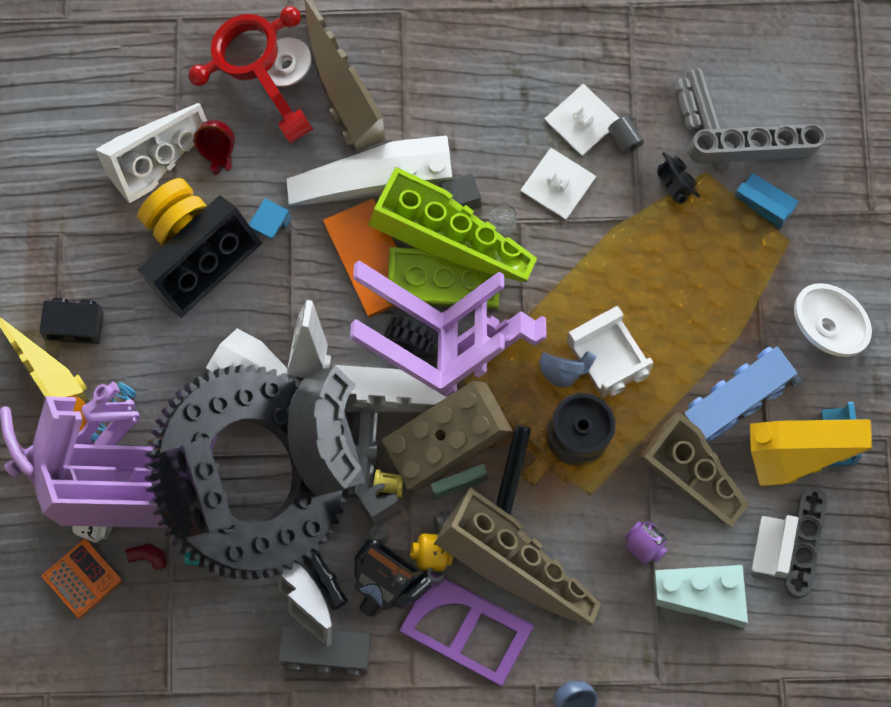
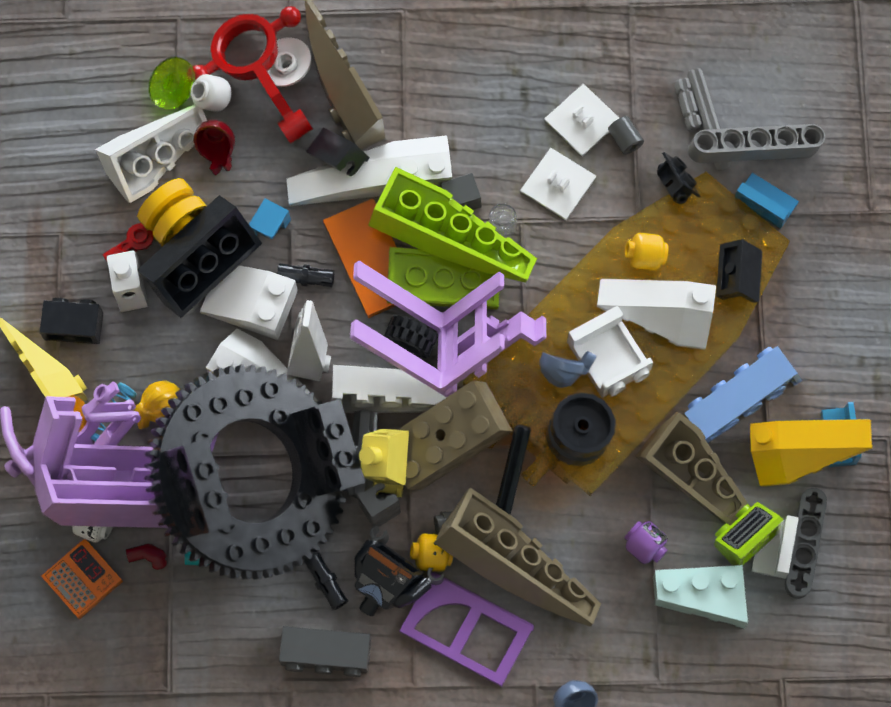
light grey slope [277,561,332,647] -> none
dark grey panel [288,365,362,496] -> none
sand green tile [430,463,488,500] -> none
white dish [794,284,872,357] -> none
none -> red plate [102,223,154,263]
none -> white torso [107,251,148,312]
none -> yellow piece [134,381,180,429]
none -> clear neon green dish [148,57,195,110]
none -> white head [191,74,231,112]
none -> white slope [200,266,298,340]
none -> black pin [277,263,335,288]
none -> black hinge [306,127,370,176]
none -> light yellow torso [359,429,409,485]
none -> white wedge [597,279,716,350]
none -> yellow head [625,233,668,271]
none -> lime slope [714,502,784,566]
none -> black panel [716,239,762,303]

